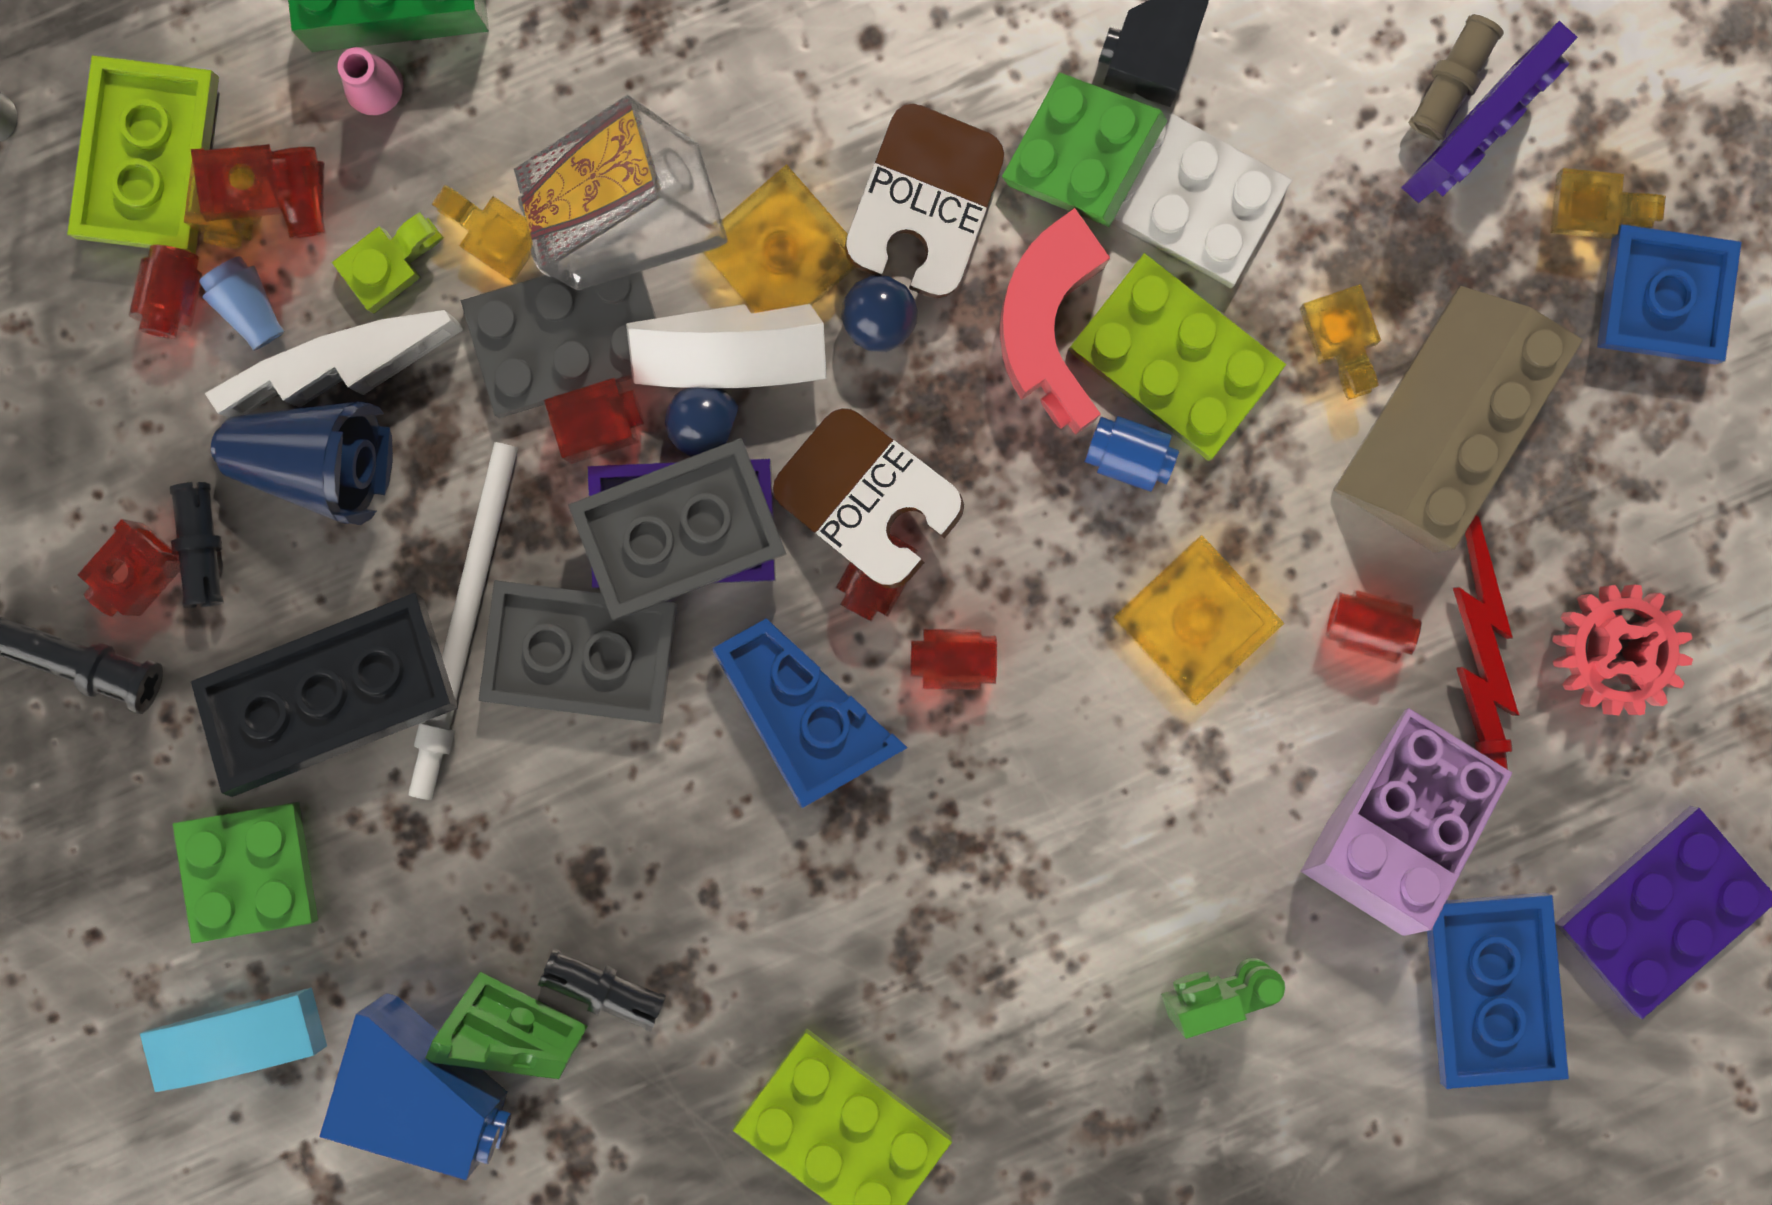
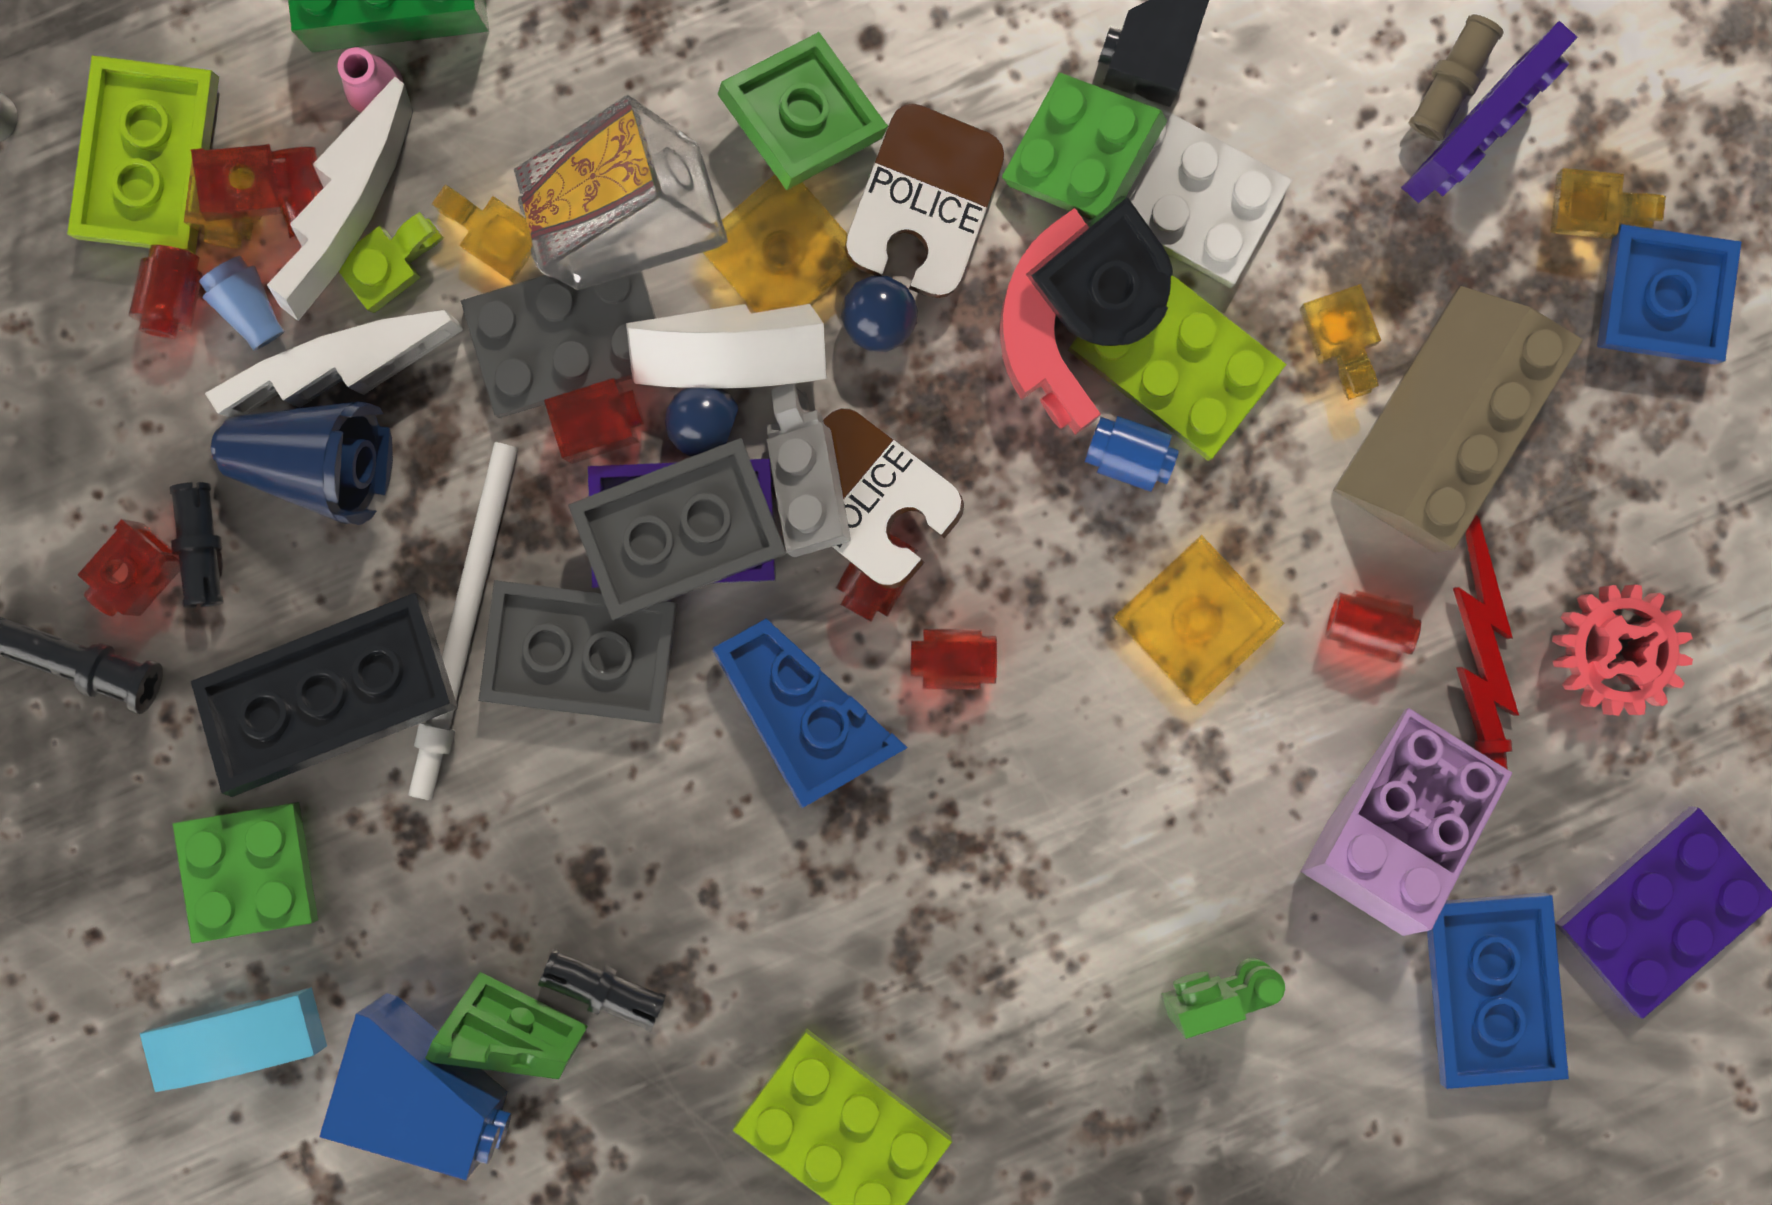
none -> white slope [267,77,413,321]
none -> bright green plate [717,32,888,190]
none -> light grey hinge [766,383,851,557]
none -> black tile [1026,196,1173,346]

